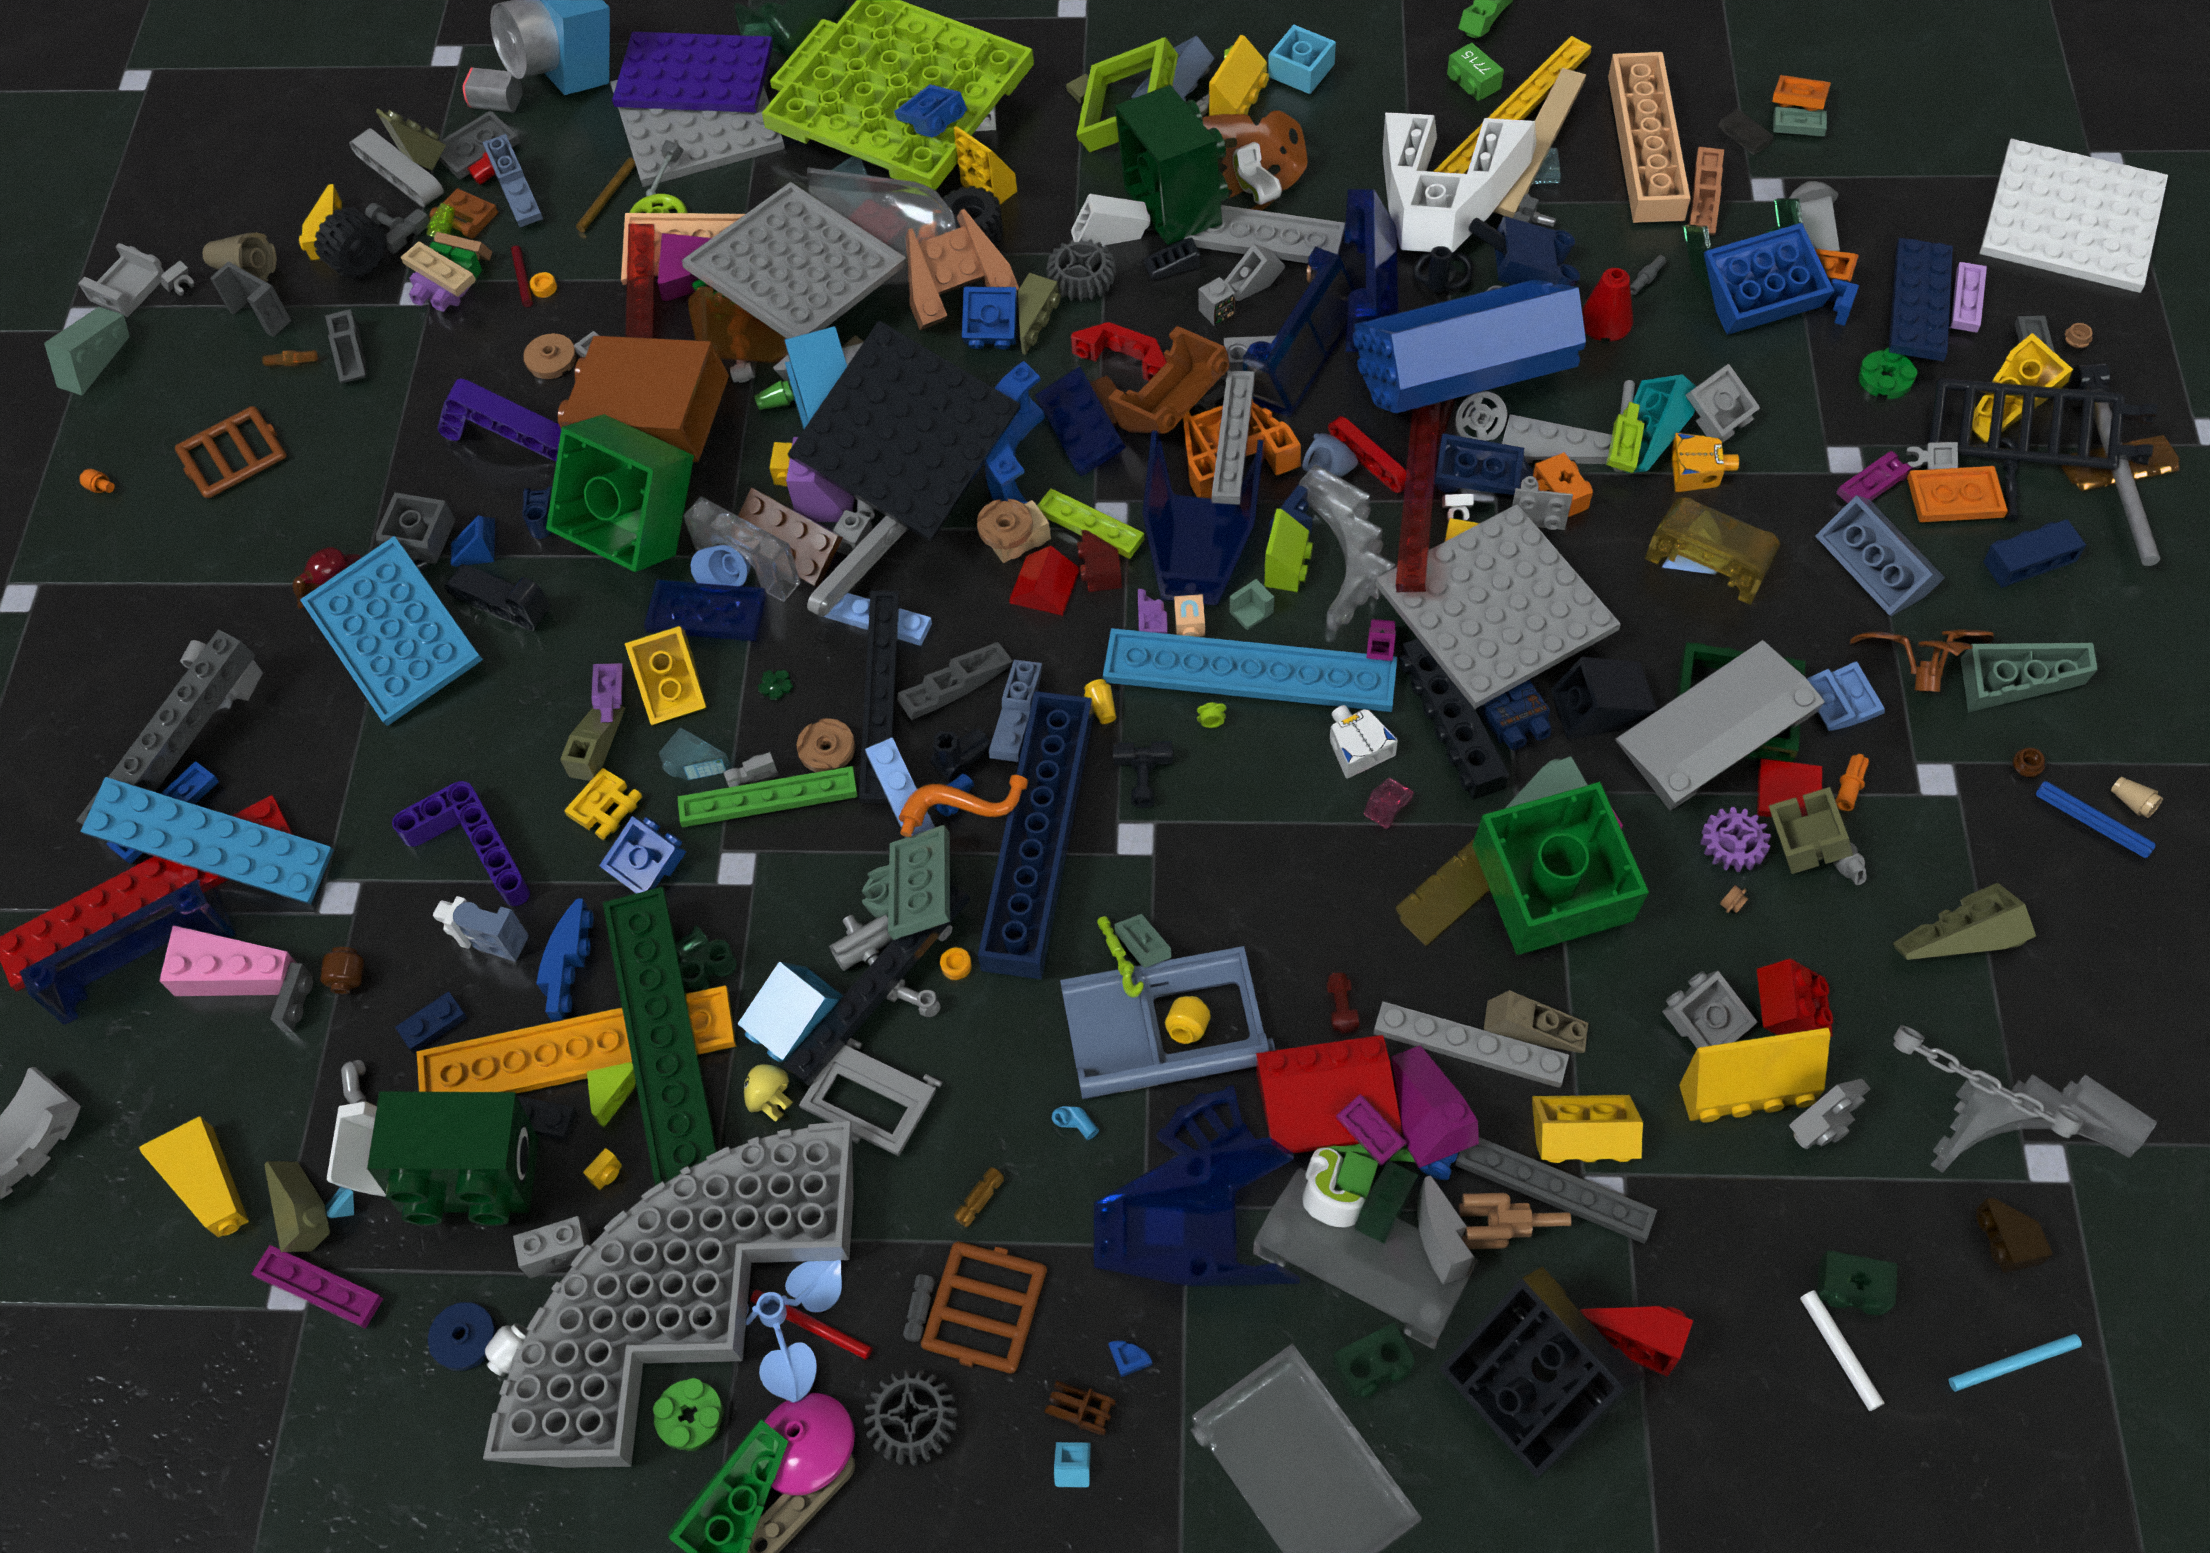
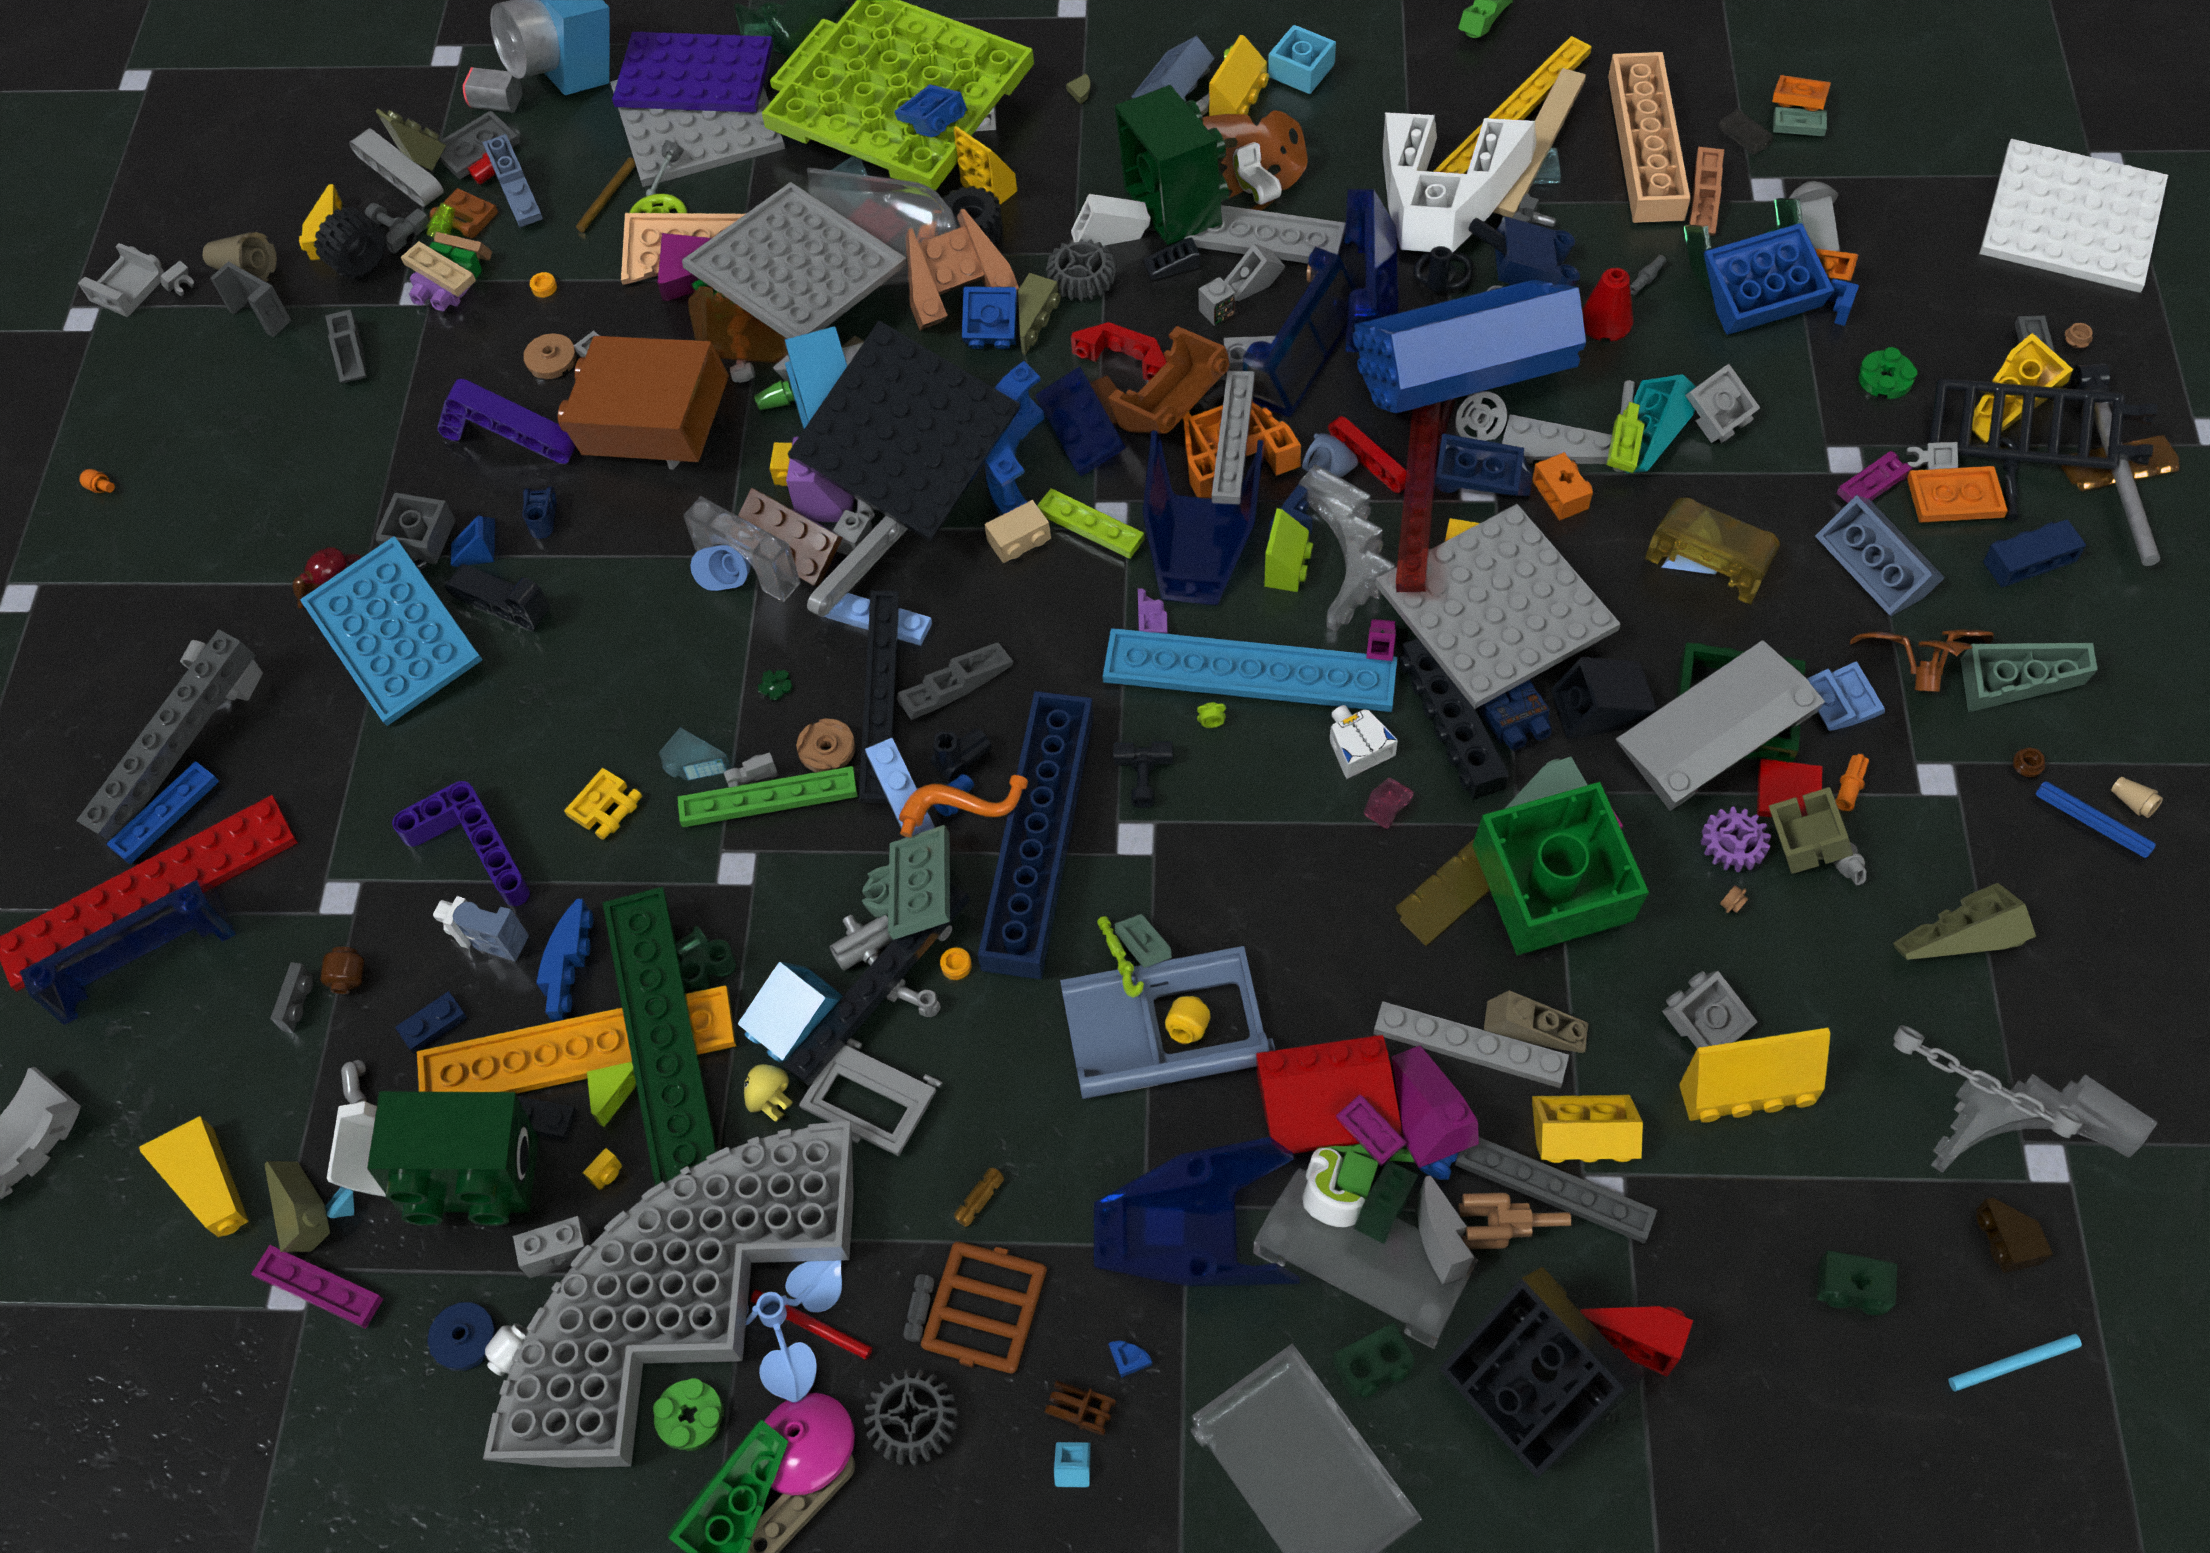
sand green wedge [44,307,130,395] -> none
dark azure plate [80,777,334,905] -> none
bright pink wedge [160,926,296,996] -> none
dark orange bar [175,406,286,498] -> none
clear orange bar [262,350,318,367] -> none
dark red bar [511,246,533,307] -> none
green brick [546,414,694,572] -> none
olive slope [560,706,625,781] -> none
medium lavender hinge [592,663,623,723] -> none
plate [599,816,687,893] -> none
yellow slope [625,626,707,725] -> none
clear red plate [626,224,655,339] -> none
clear blue plate [644,580,767,641] -> none
medium nougat plate [977,499,1033,550] -> none
sand blue slope [989,659,1042,762] -> none
red slope [1009,546,1080,616] -> none
dark azure arm [1052,1106,1099,1140] -> none
lime window [1076,37,1178,152] -> none
clear red slope [1077,530,1122,592] -> none
yellow cone [1084,679,1117,724] -> none
clear blue plate [1156,1085,1266,1193] -> none
light nougat brick [1174,594,1205,638] -> none
sand green panel [1230,579,1274,630] -> none
clear red bar [1326,973,1359,1033] -> none
white tile [1442,494,1474,521] -> none
bright green brick [1447,43,1504,102] -> none
light grey hinge [1512,476,1573,530] -> none
light orange torso [1671,433,1739,492] -> none
red slope [1757,958,1833,1037] -> none
light grey plate [1789,1079,1870,1149] -> none
white piece [1800,1290,1885,1411] -> none
dark blue plate [1889,238,1953,361] -> none
lavender plate [1950,262,1987,332] -> none

